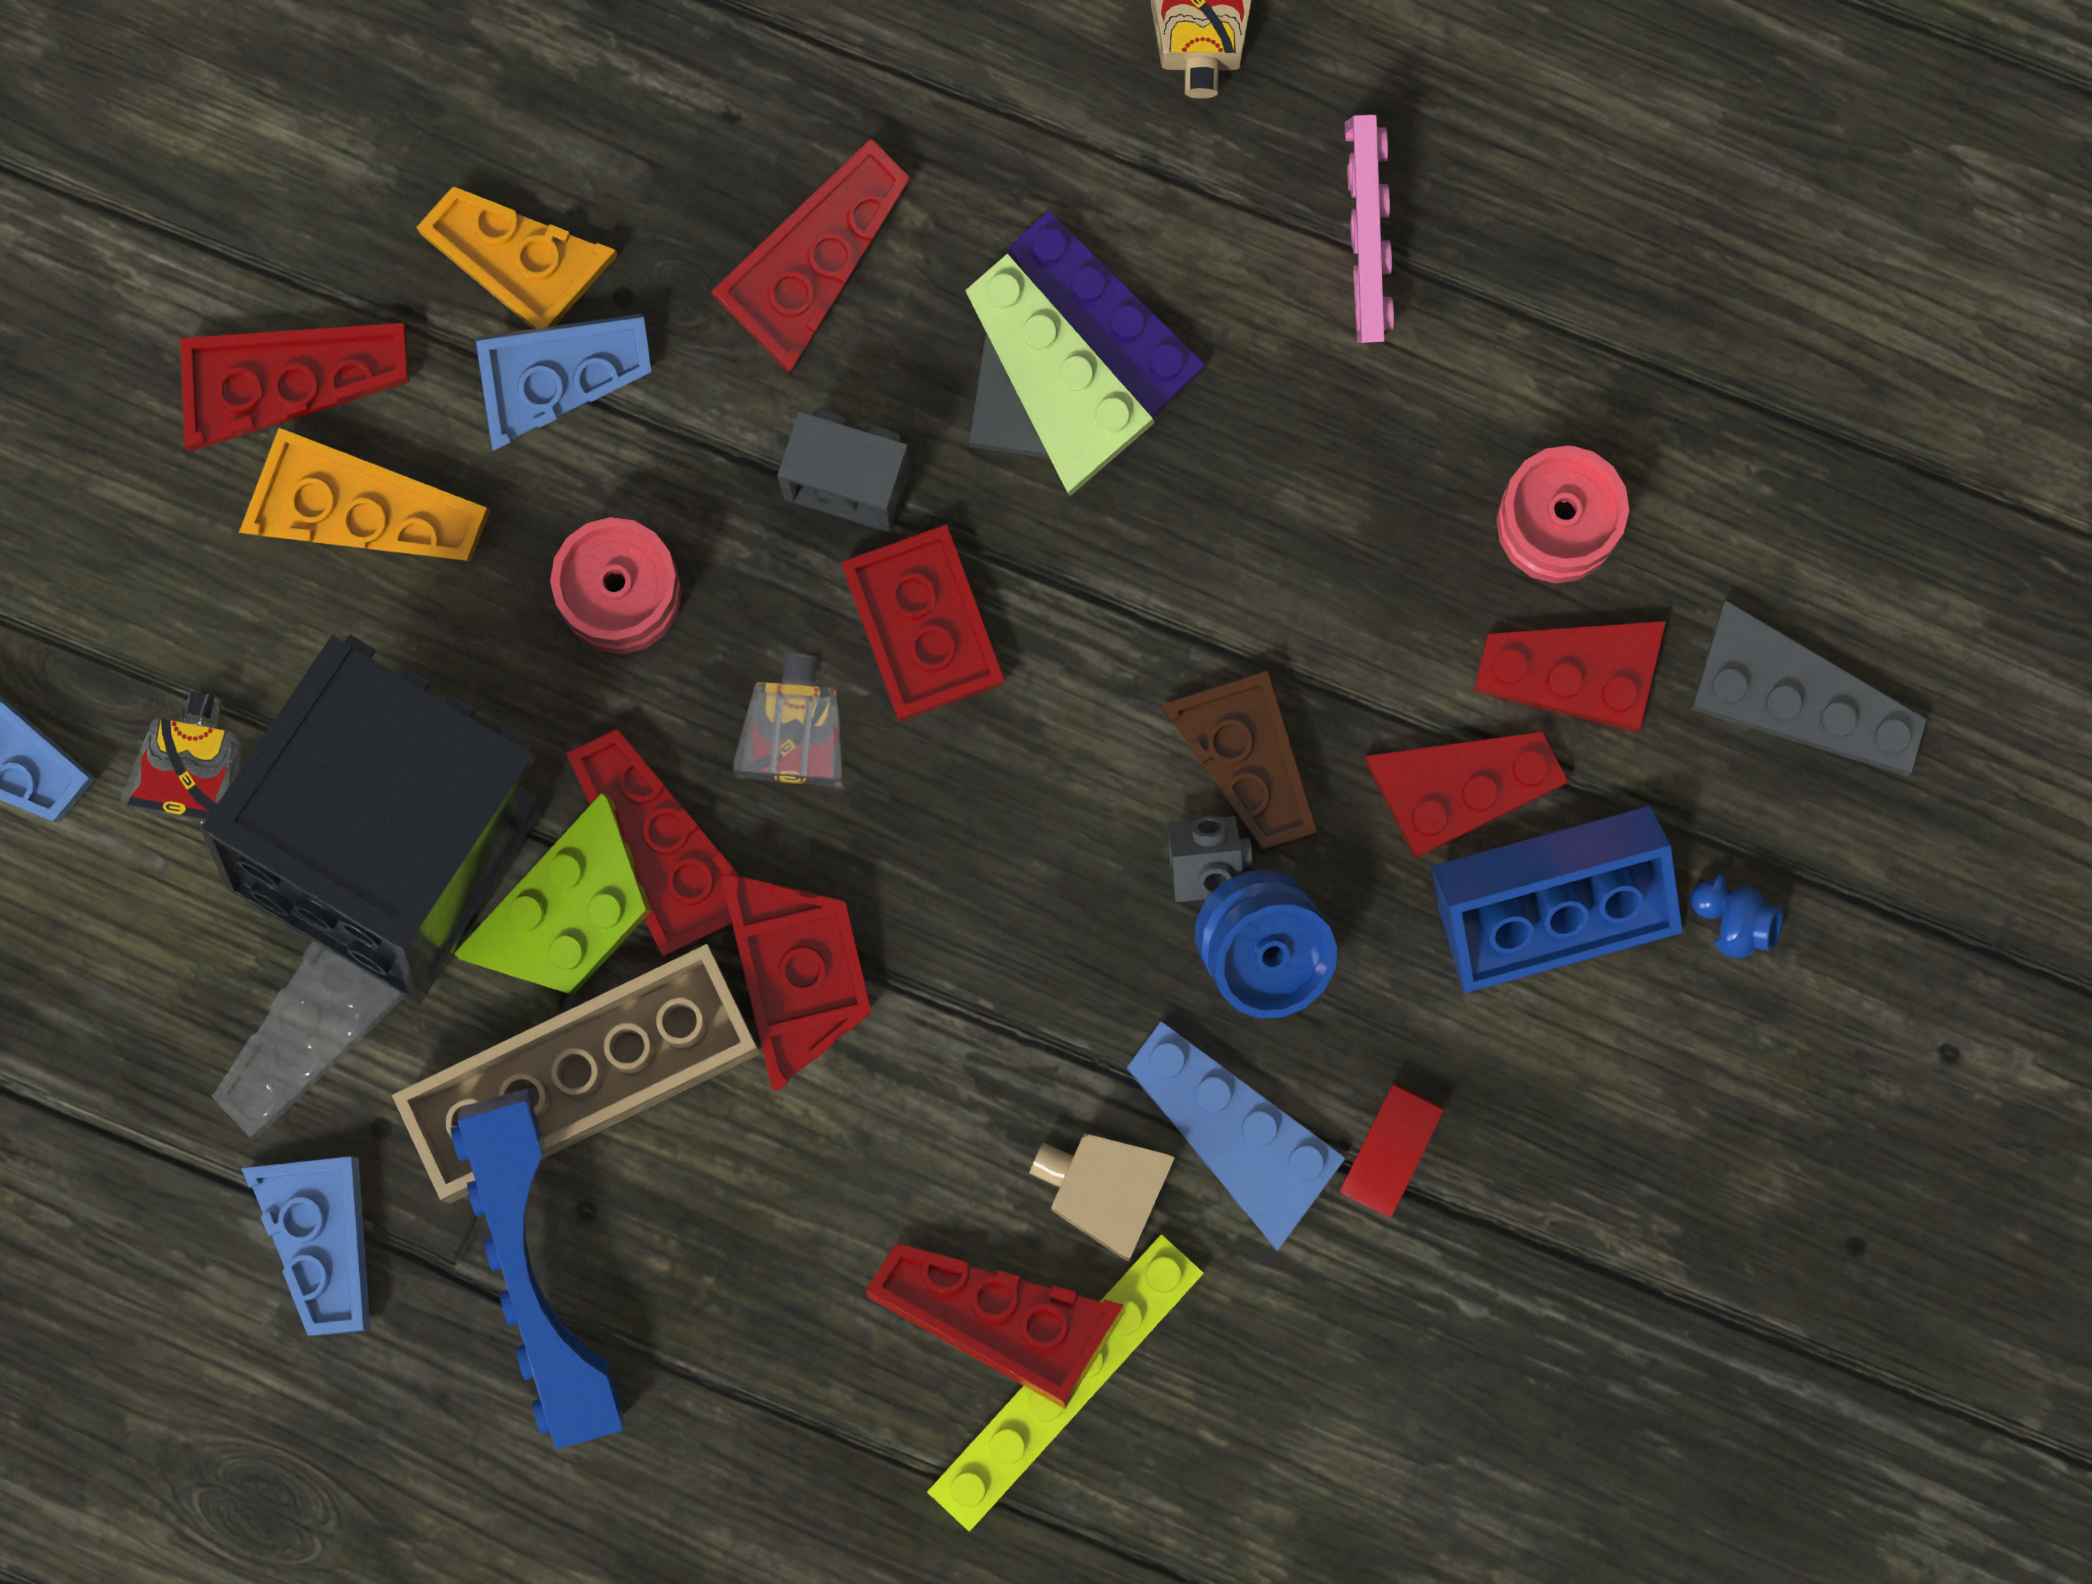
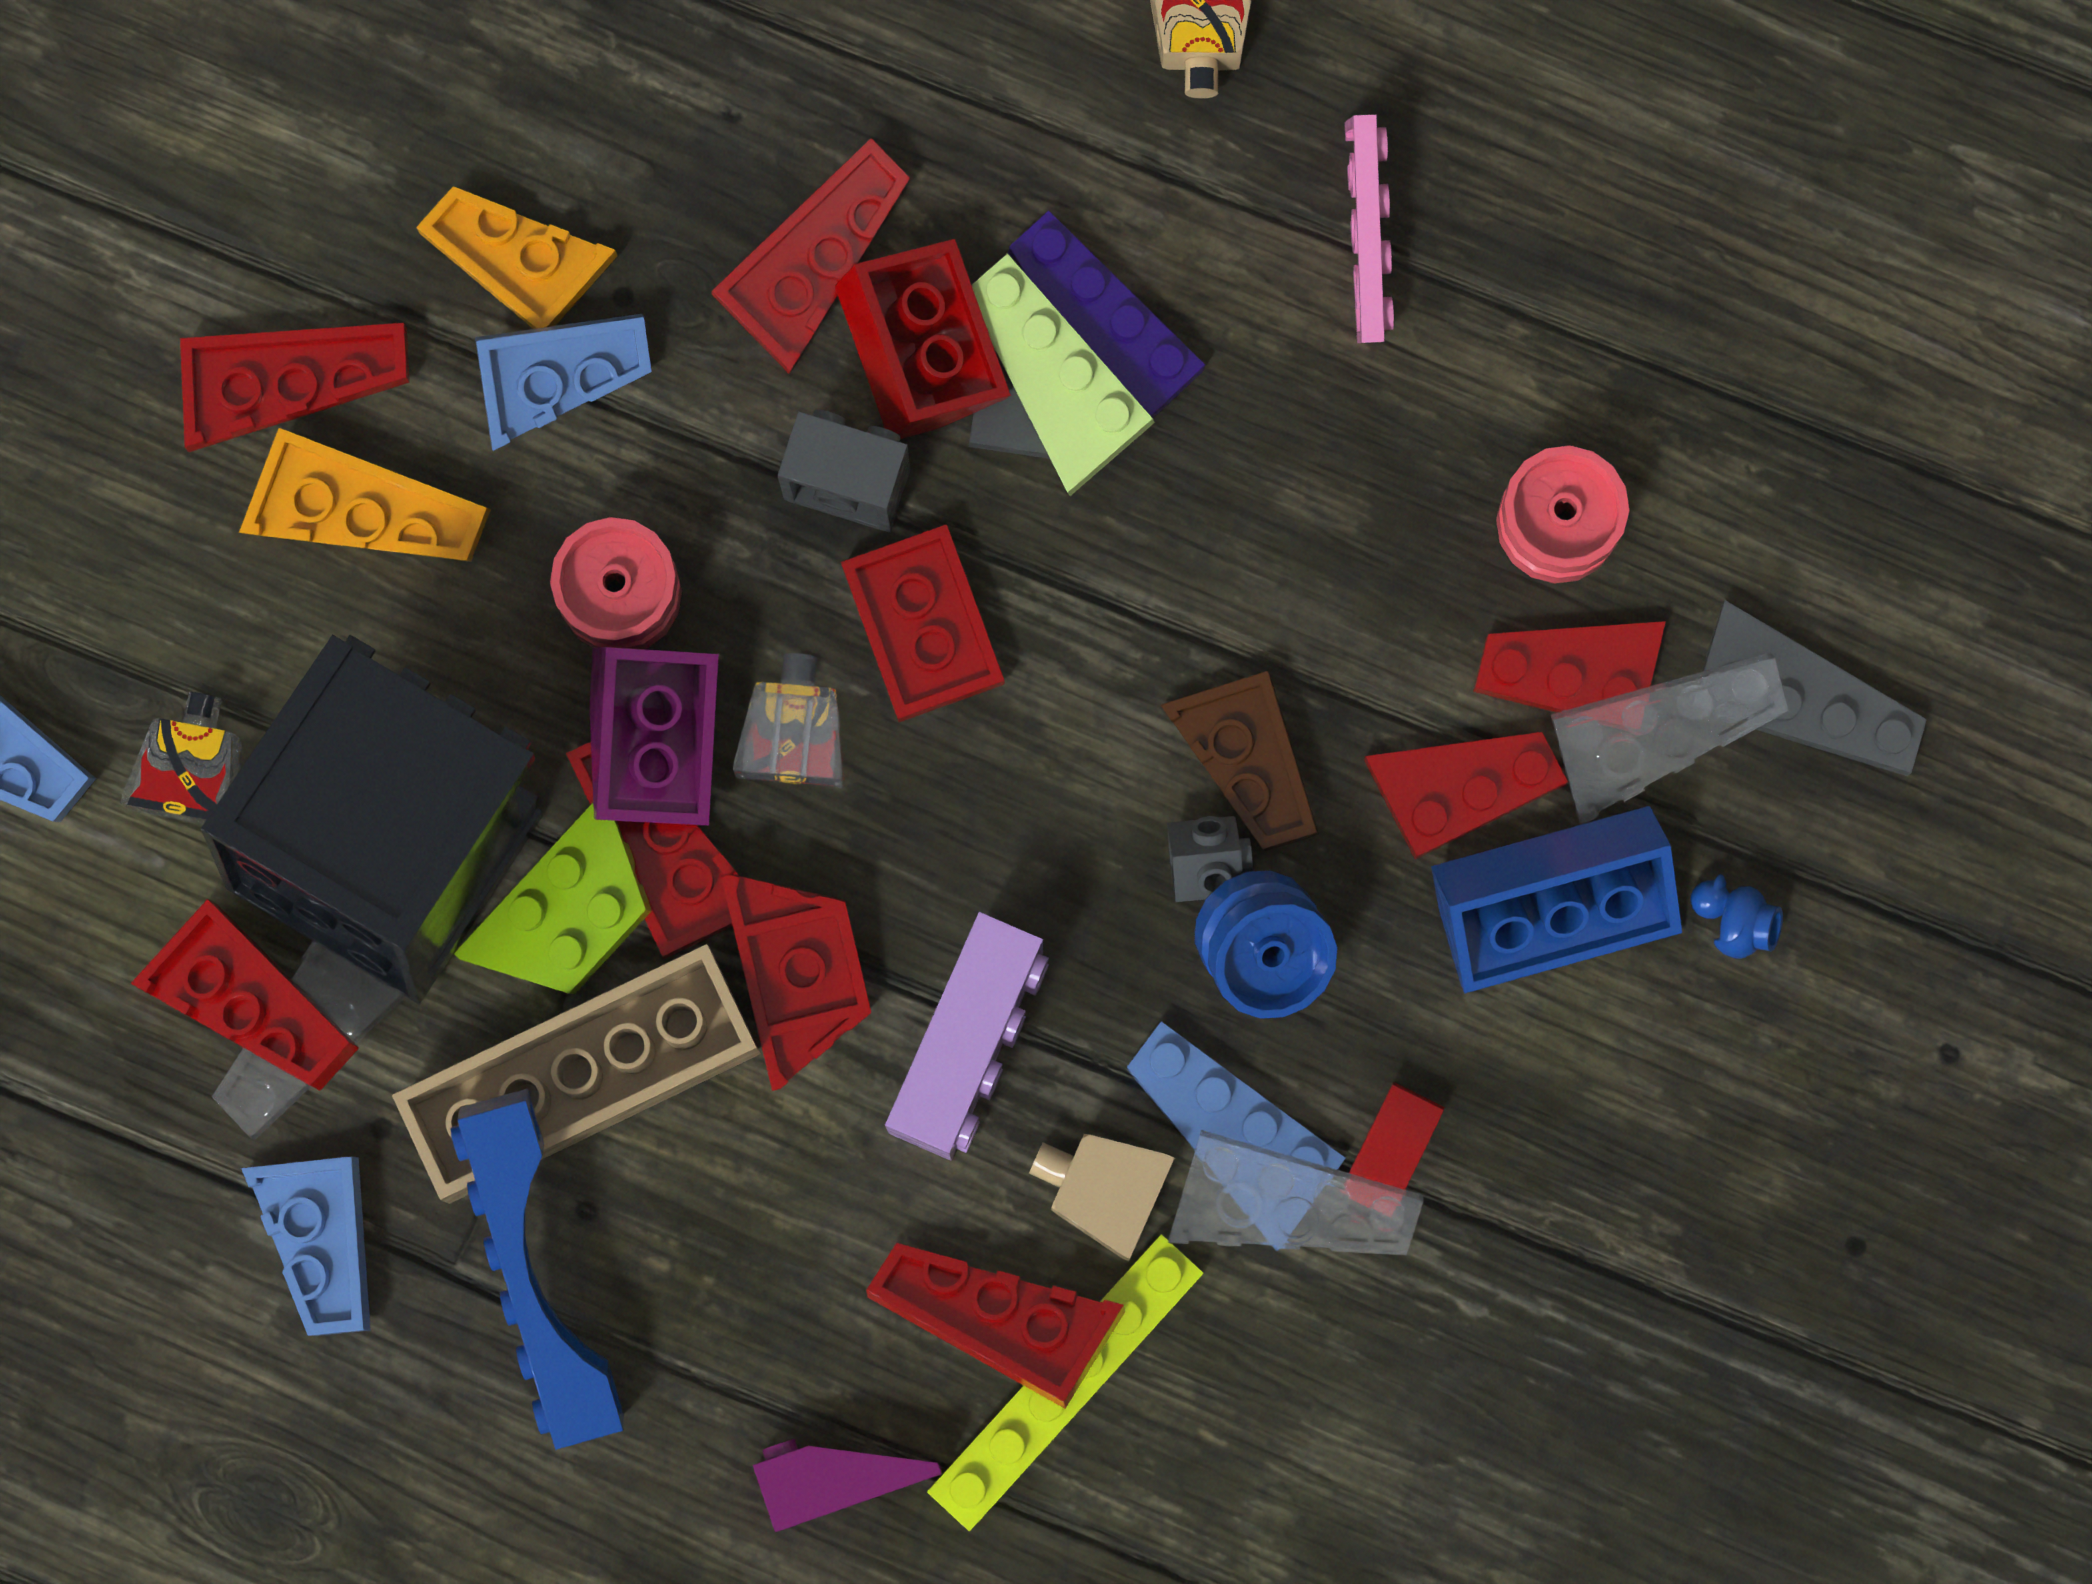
none -> red wing [130,899,359,1091]
none -> magenta slope [589,647,719,825]
none -> magenta slope [753,1439,943,1532]
none -> red slope [835,239,1011,439]
none -> lavender brick [885,912,1049,1161]
none -> clear wing [1168,1130,1423,1255]
none -> clear wing [1551,652,1788,825]

